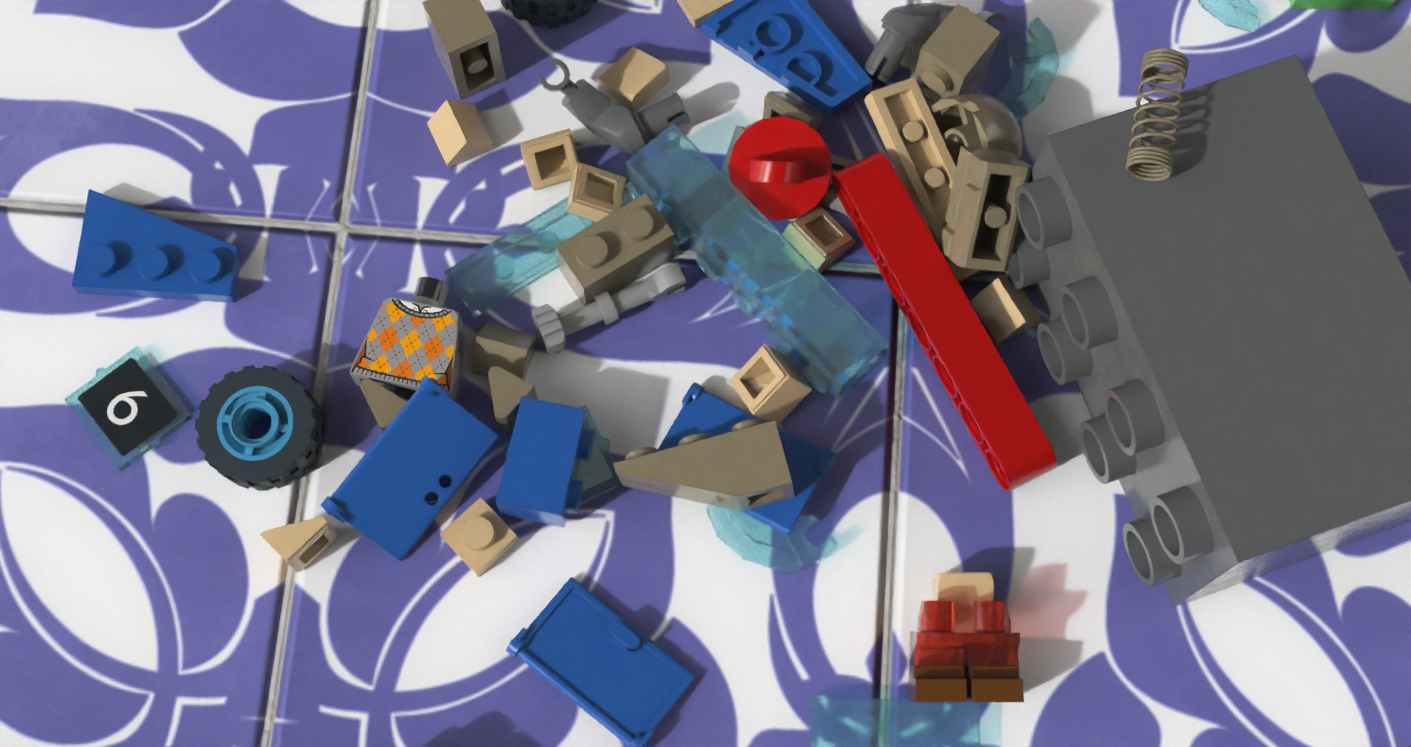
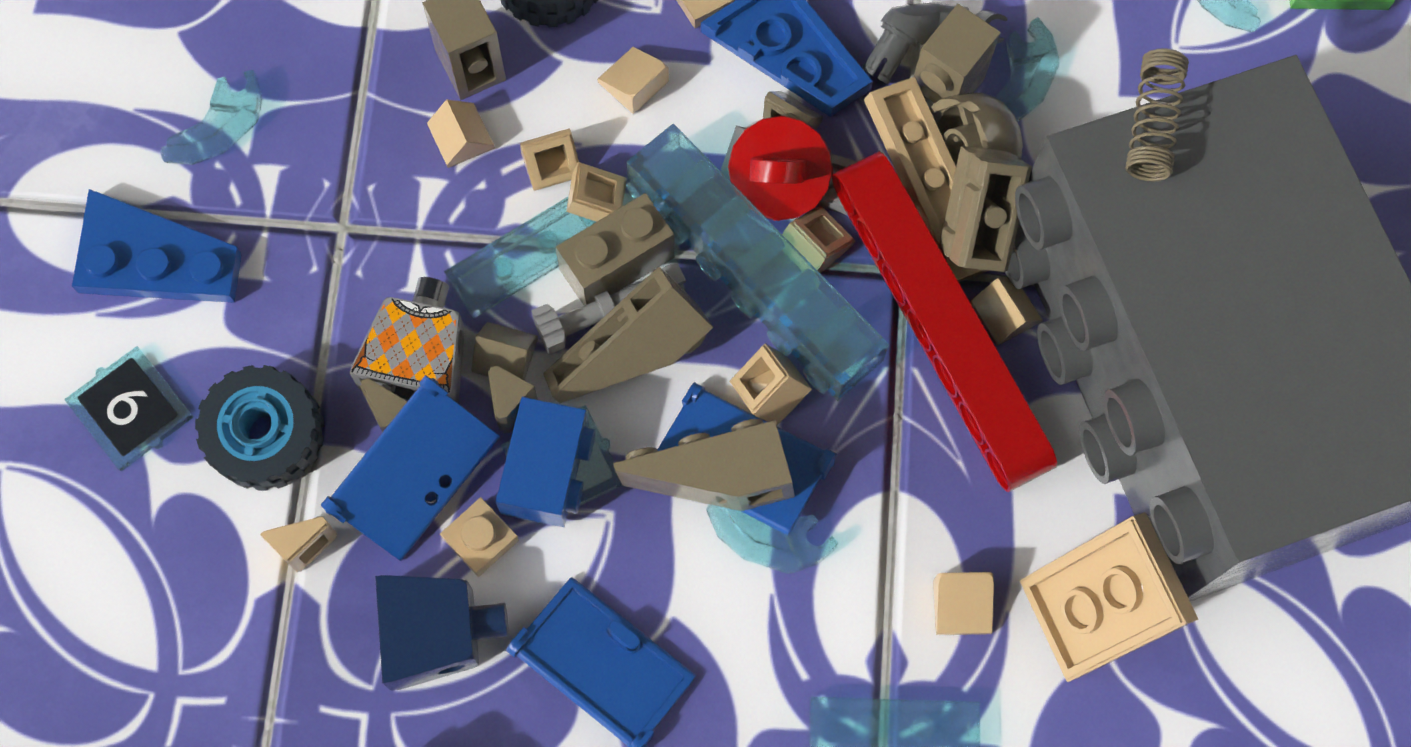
dark grey arm [539,59,690,154] -> none
clear red hips [908,600,1024,702] -> none
none -> clear light blue piece [160,70,263,165]
none -> dark blue torso [375,575,509,691]
none -> dark tan slope [543,266,713,403]
none -> tan tile [1019,512,1198,682]

